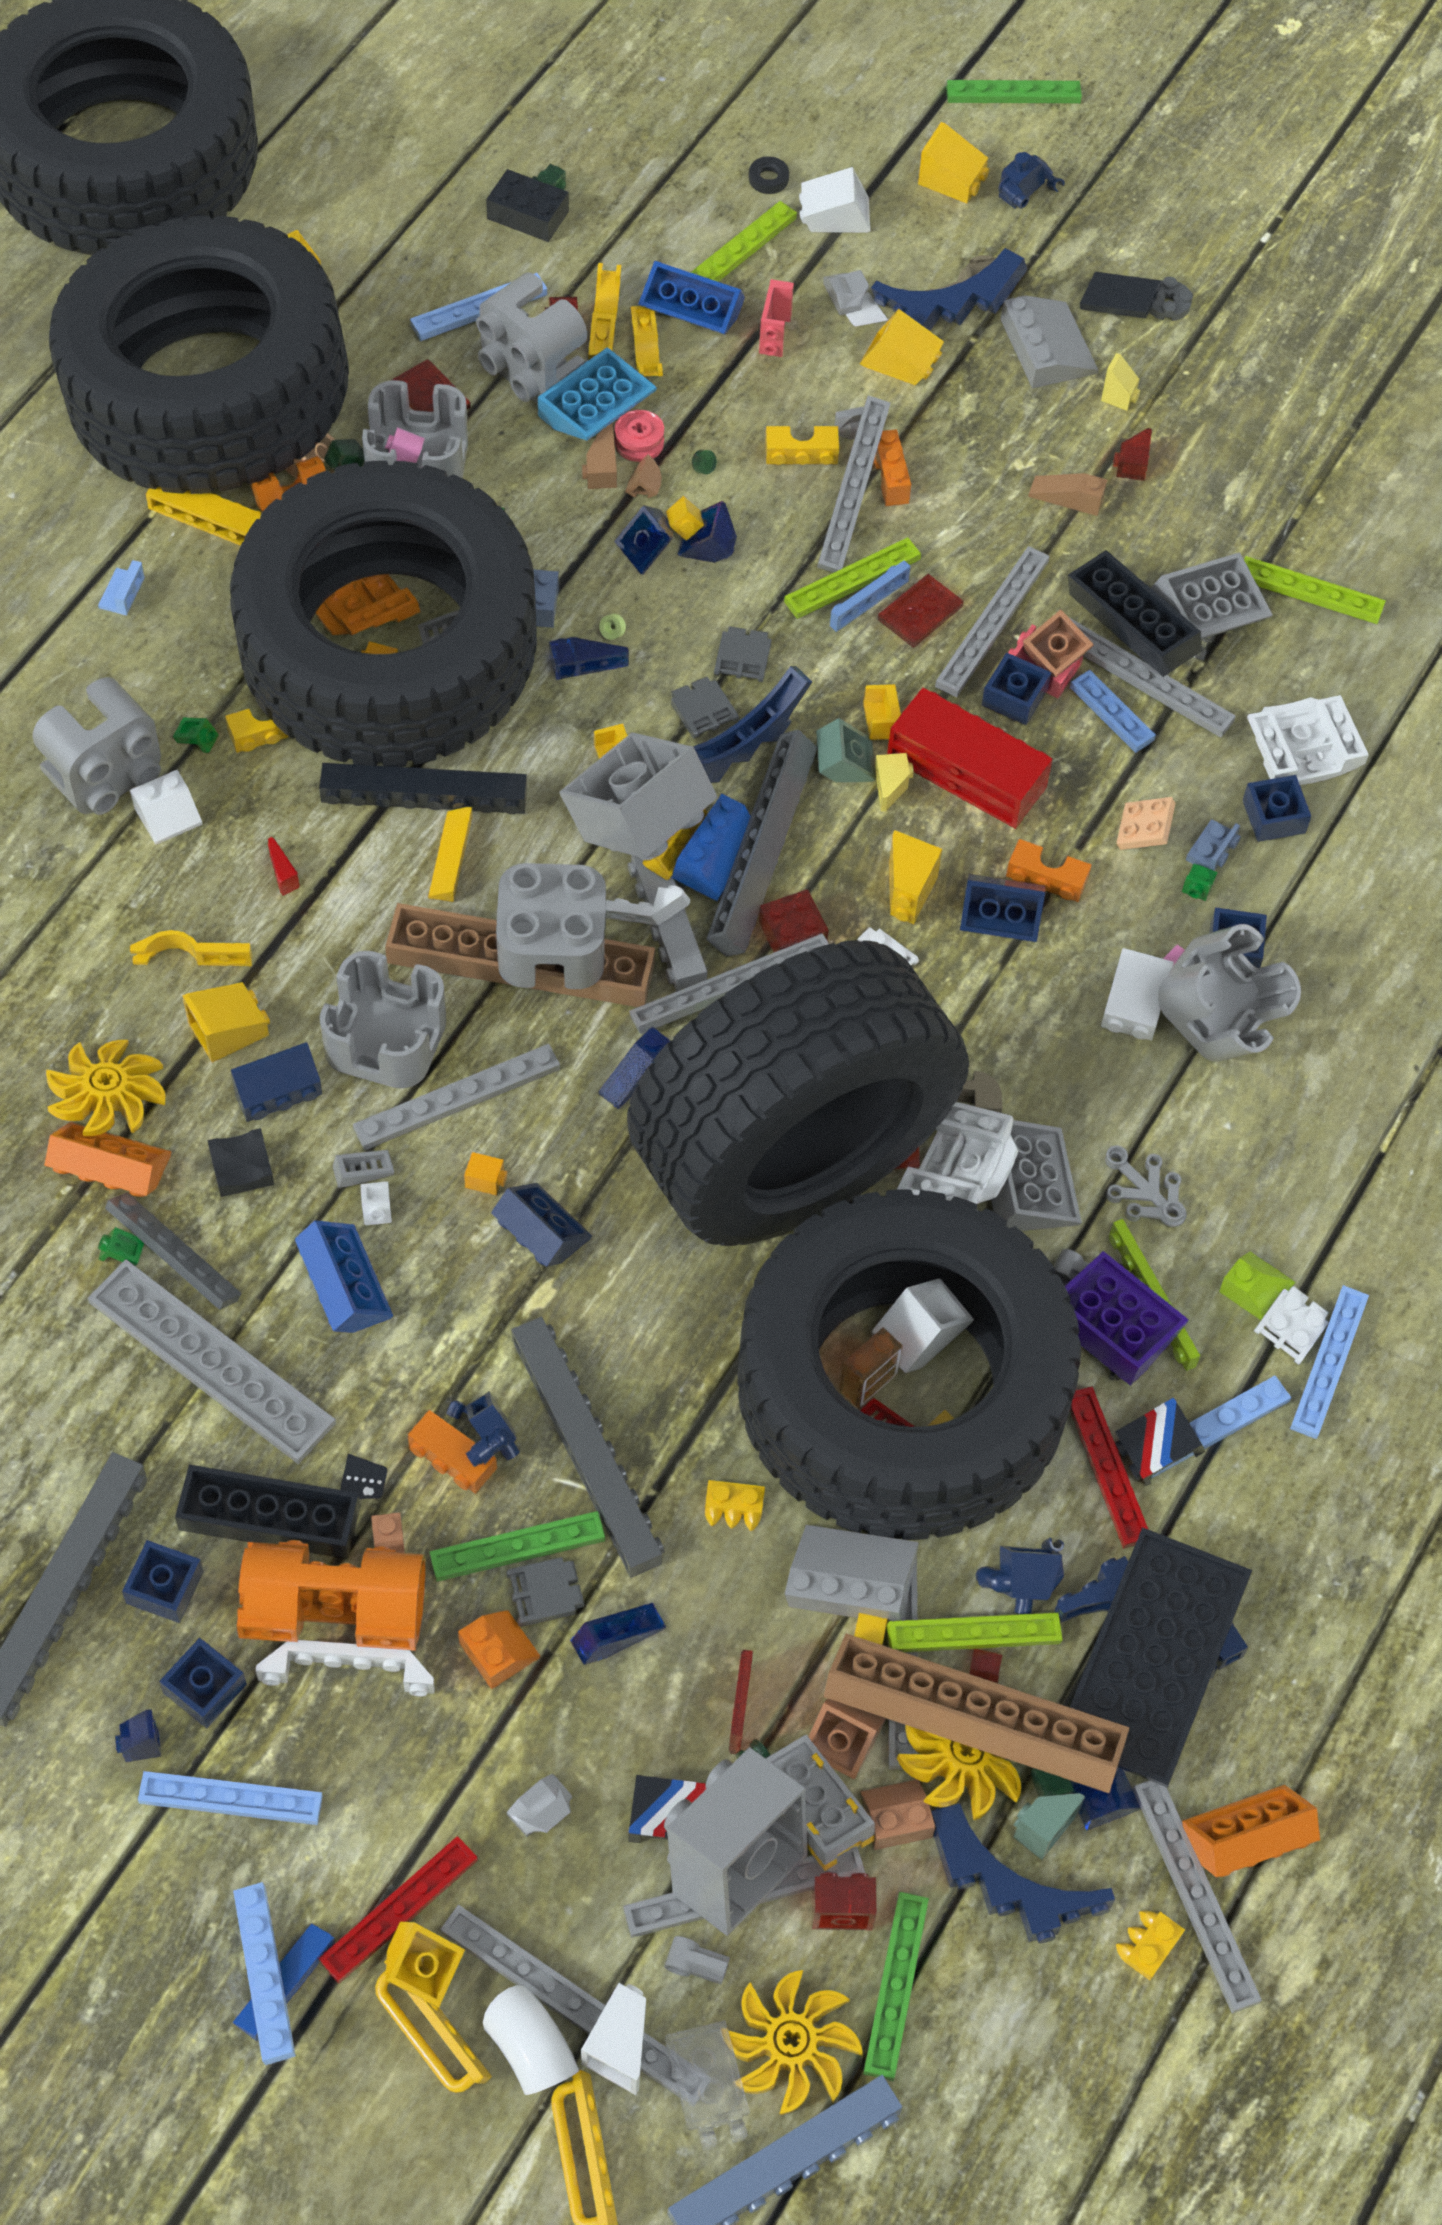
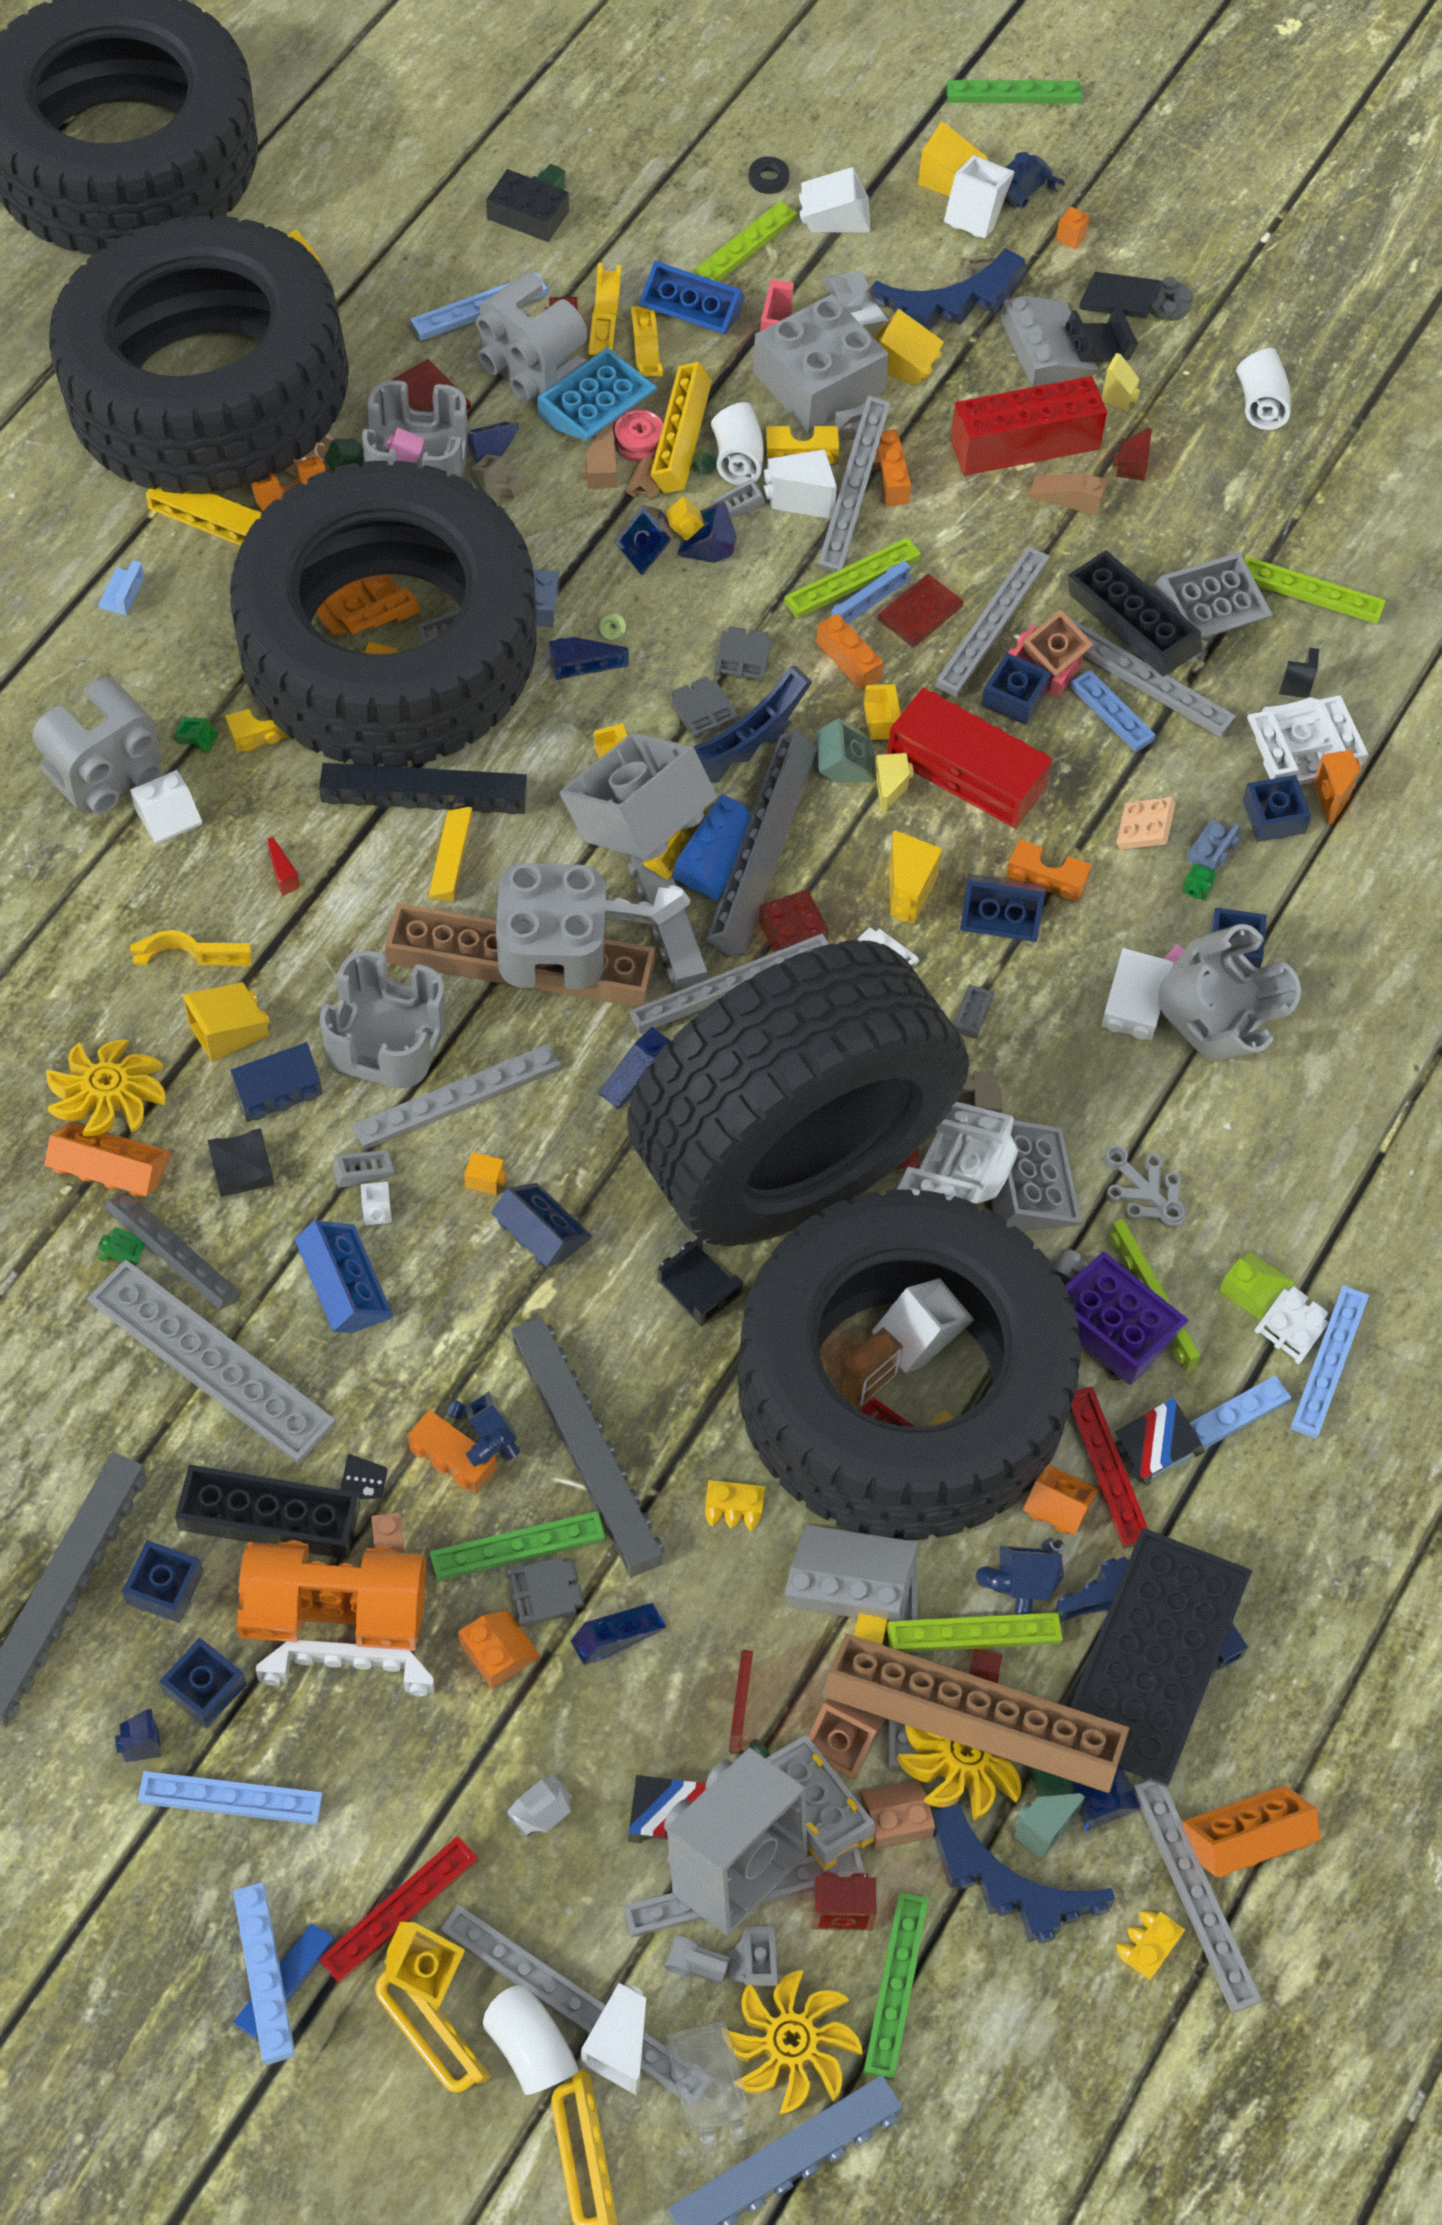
none -> clear blue slope [468,420,519,463]
none -> dark tan brick [471,454,530,502]
none -> yellow brick [650,361,712,494]
none -> black panel [657,1238,743,1326]
none -> light grey slope [710,478,766,521]
none -> white brick [711,402,764,485]
none -> light grey slope [729,1926,777,1986]
none -> light grey brick [753,294,889,433]
none -> white slope [763,449,837,519]
none -> orange brick [816,613,883,691]
none -> white slope [944,155,1015,238]
none -> red brick [950,376,1107,476]
none -> dark grey plate [953,984,994,1039]
none -> orange slope [1023,1464,1099,1535]
none -> orange brick [1056,206,1090,250]
none -> black panel [1064,309,1138,362]
none -> white brick [1236,348,1291,430]
none -> black panel [1279,647,1319,698]
none -> orange slope [1313,750,1361,824]

